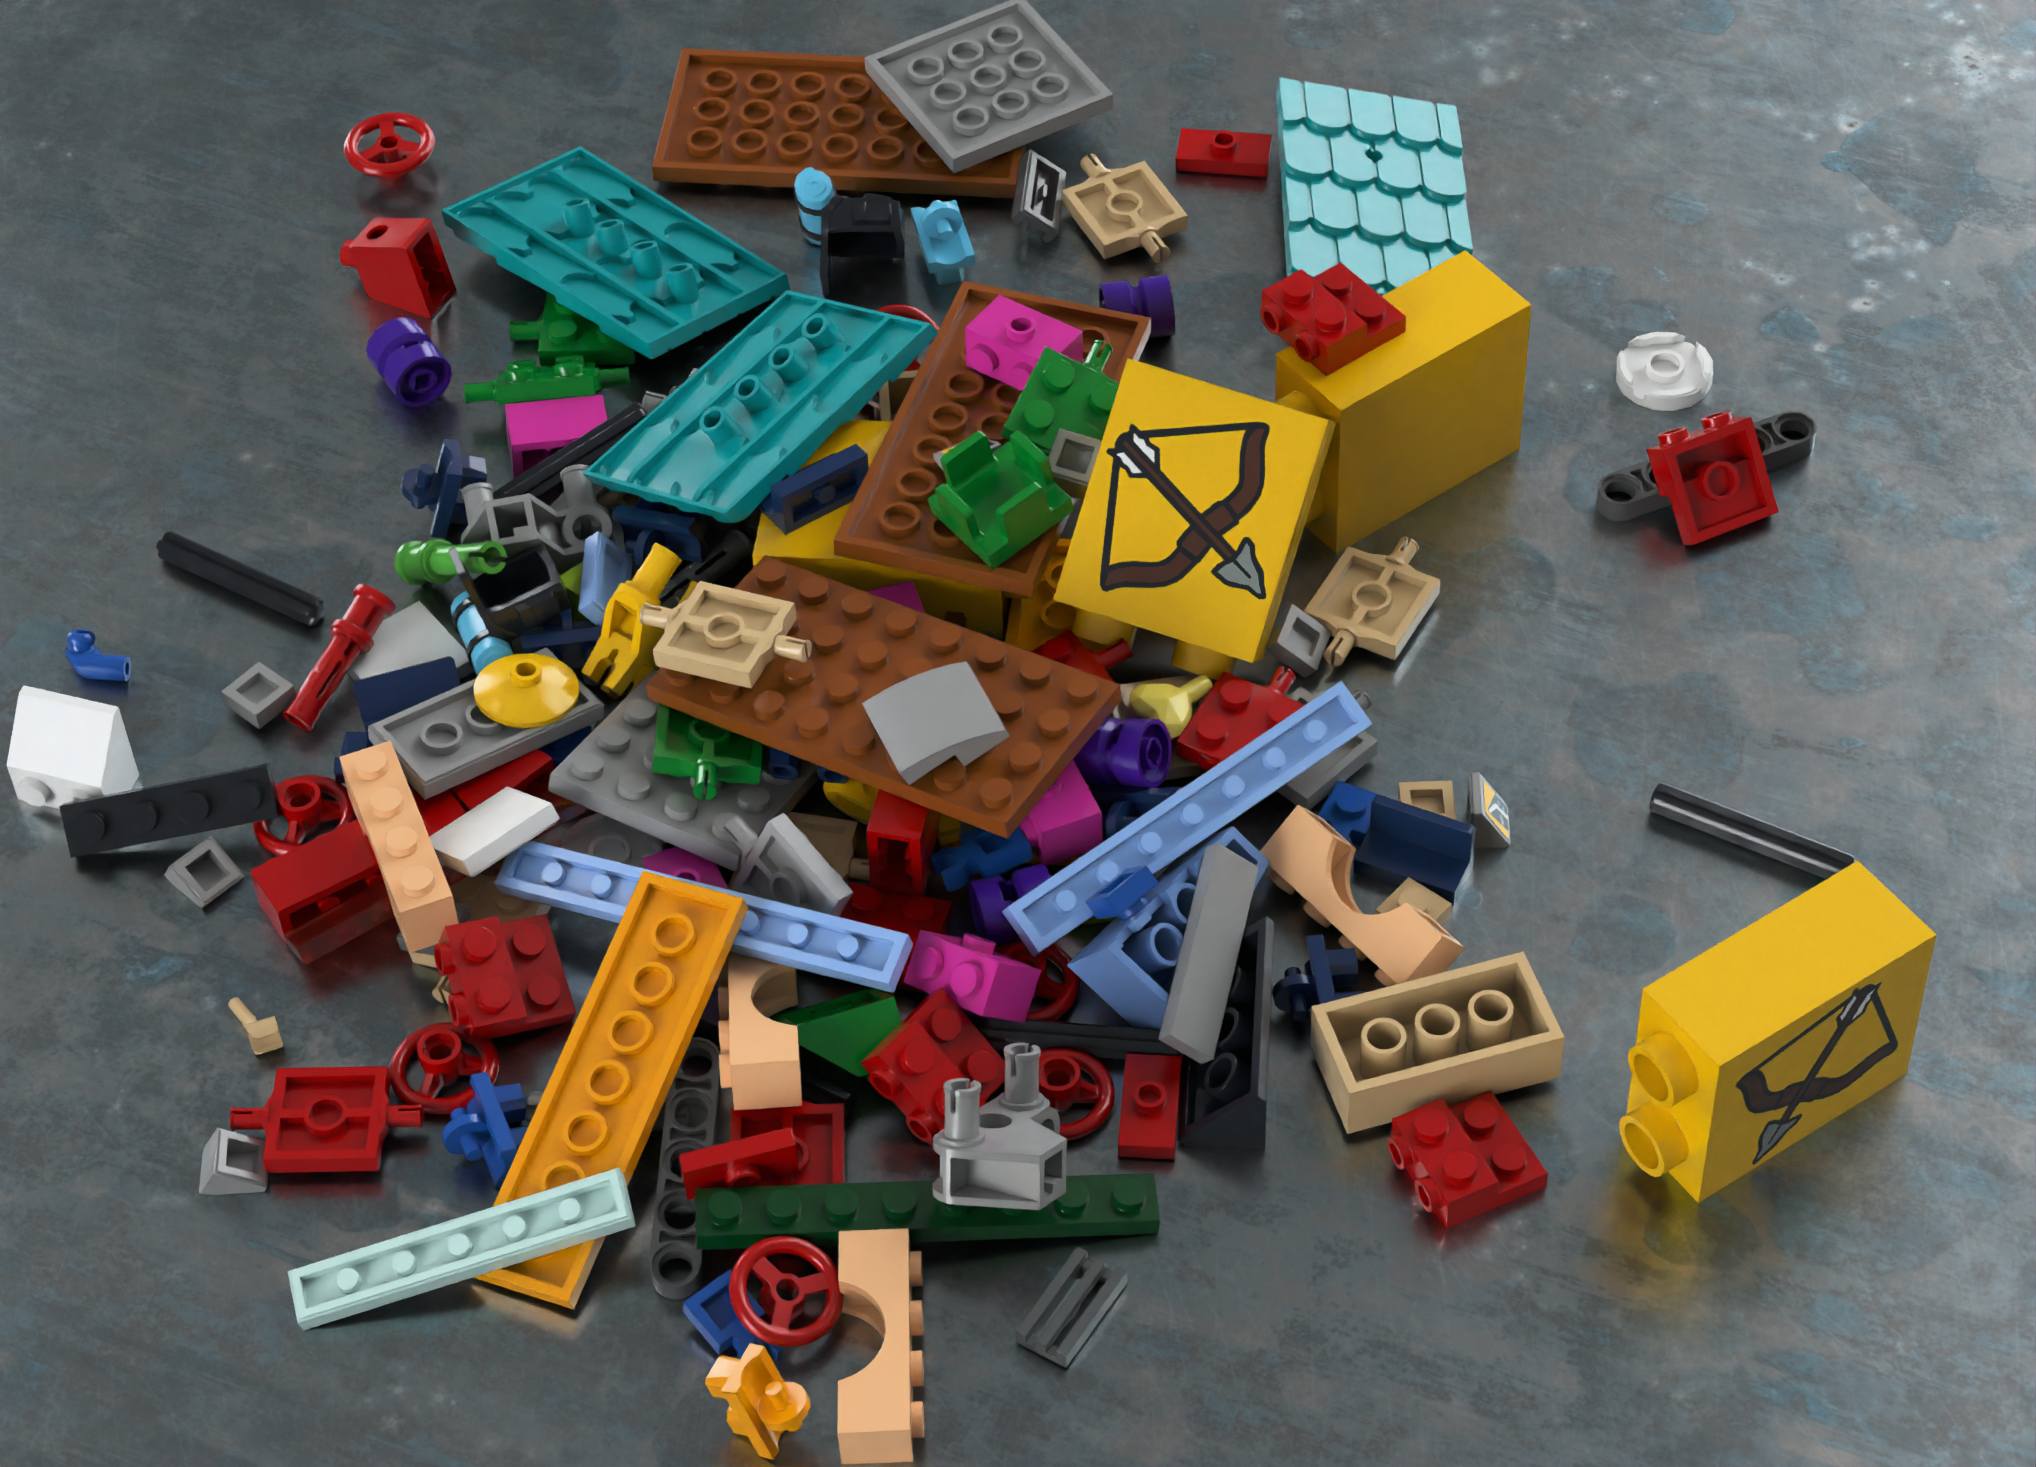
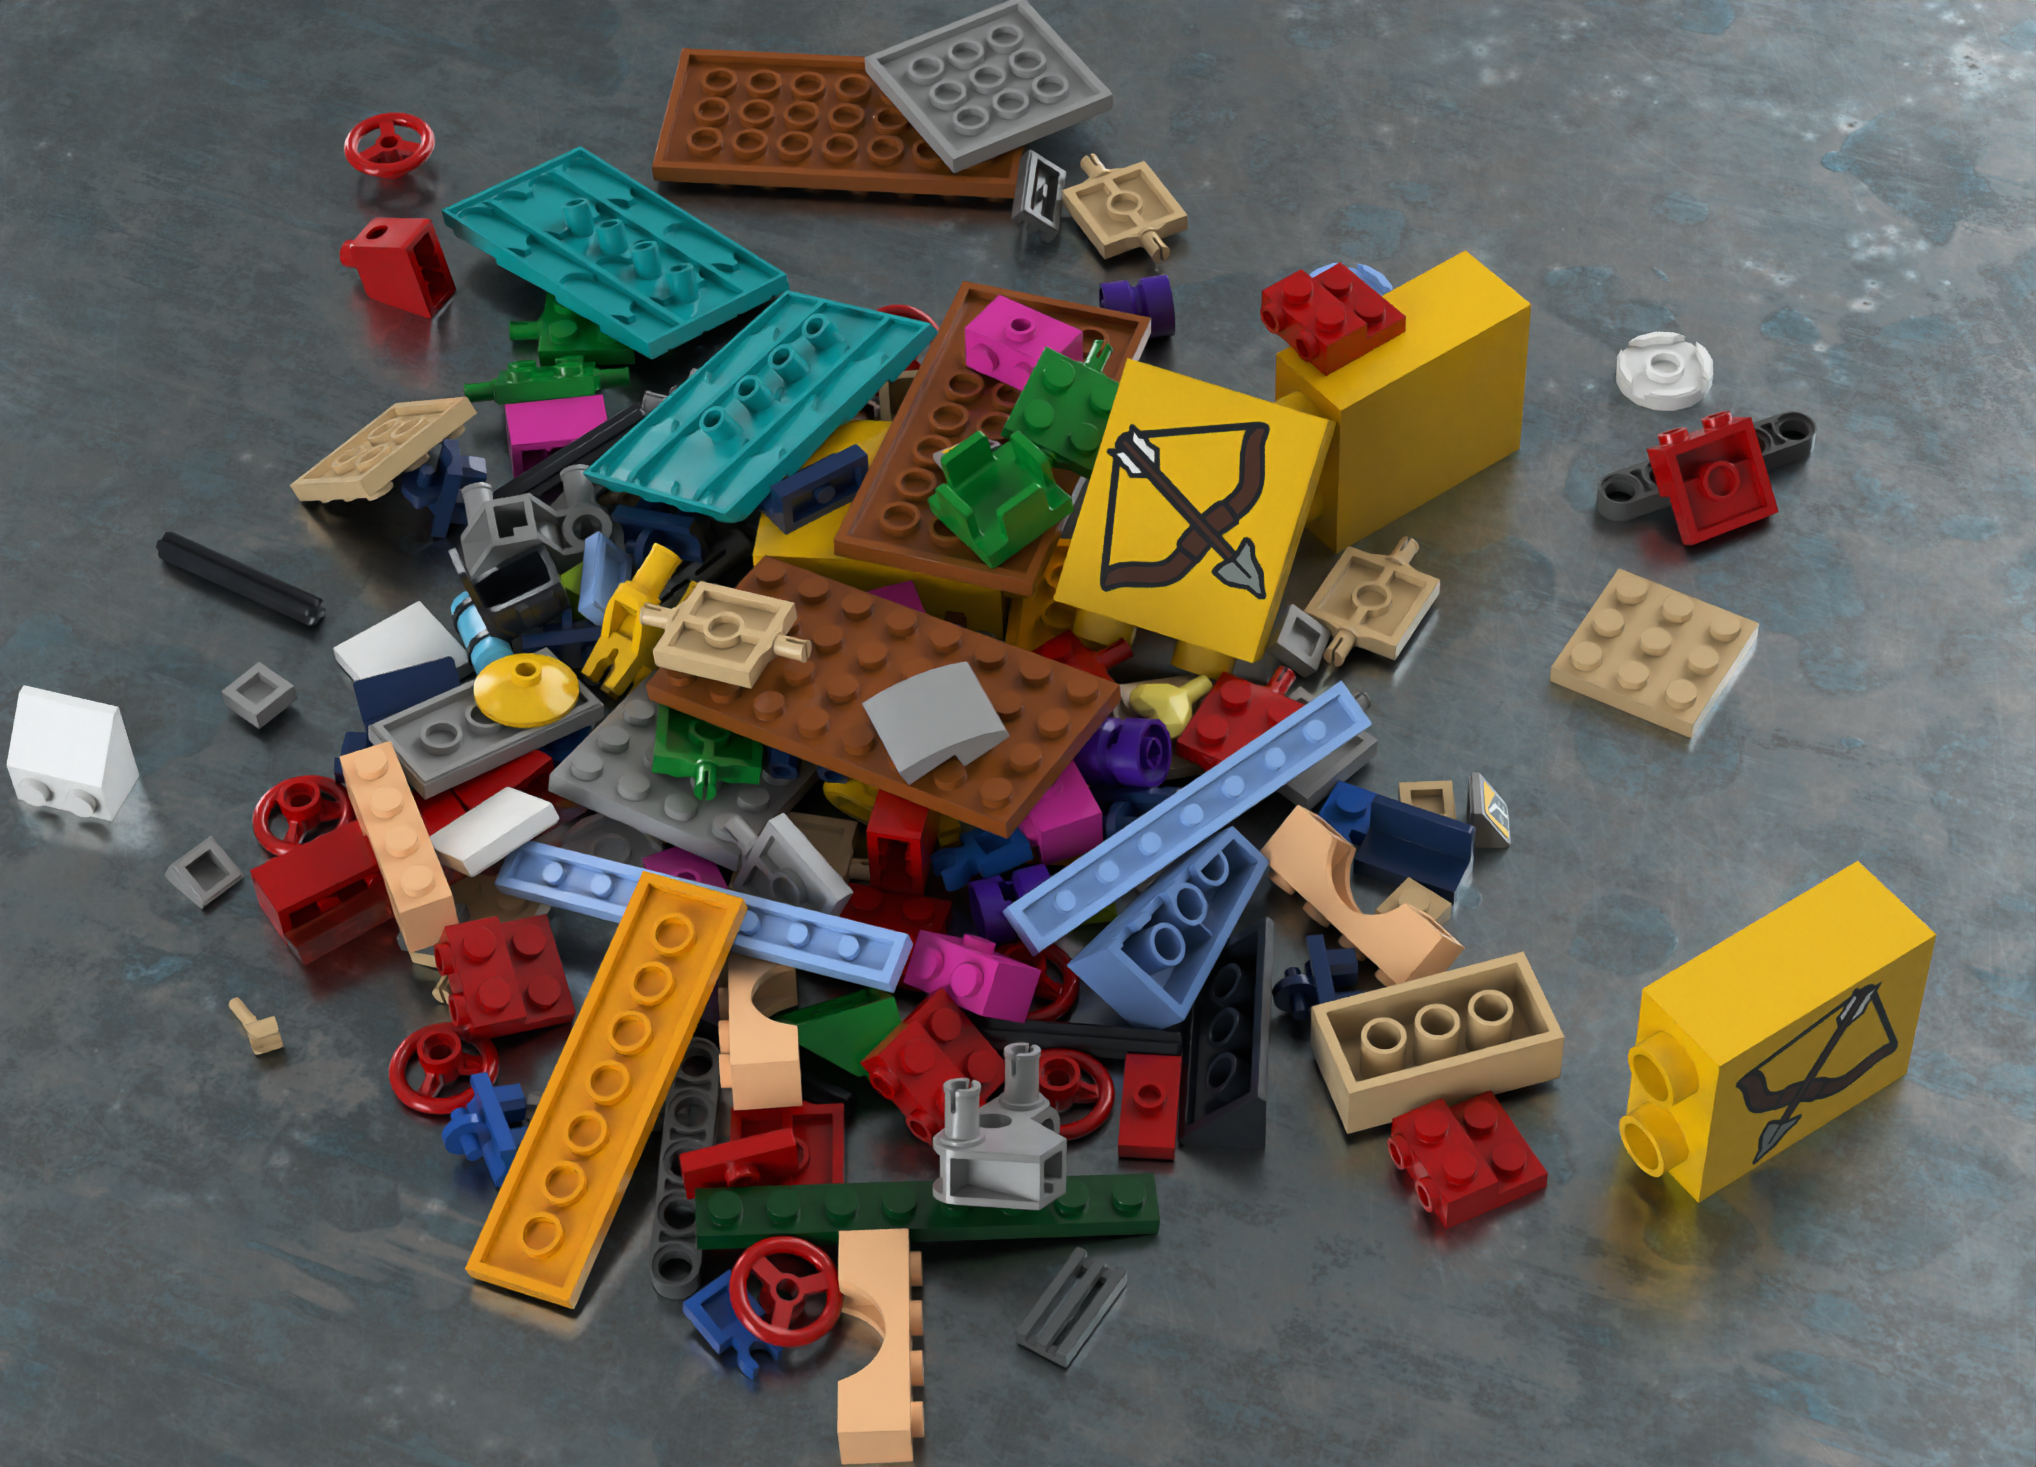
black plate [59,763,282,858] -> none
blue arm [65,629,131,681] -> none
light grey slope [199,1127,268,1195] -> none
red plate [230,1066,424,1173] -> none
red pin [283,584,396,732] -> none
light aqua tile [287,1167,636,1330] -> none
dark purple wheel [366,317,452,407] -> none
bright green pin [395,539,507,585] -> none
light orange hips [705,1343,811,1460] -> none
black piece [793,167,905,295] -> none
medium azure hips [910,200,975,285] -> none
light grey slope [1048,428,1102,501] -> none
blue plate [1085,865,1159,920] -> none
light grey tile [1158,842,1259,1064] -> none
red plate [1175,128,1272,177] -> none
piece [1276,77,1473,296] -> none
black axle [1650,783,1856,879] -> none
none -> tan plate [290,397,477,503]
none -> tan plate [1550,568,1759,738]

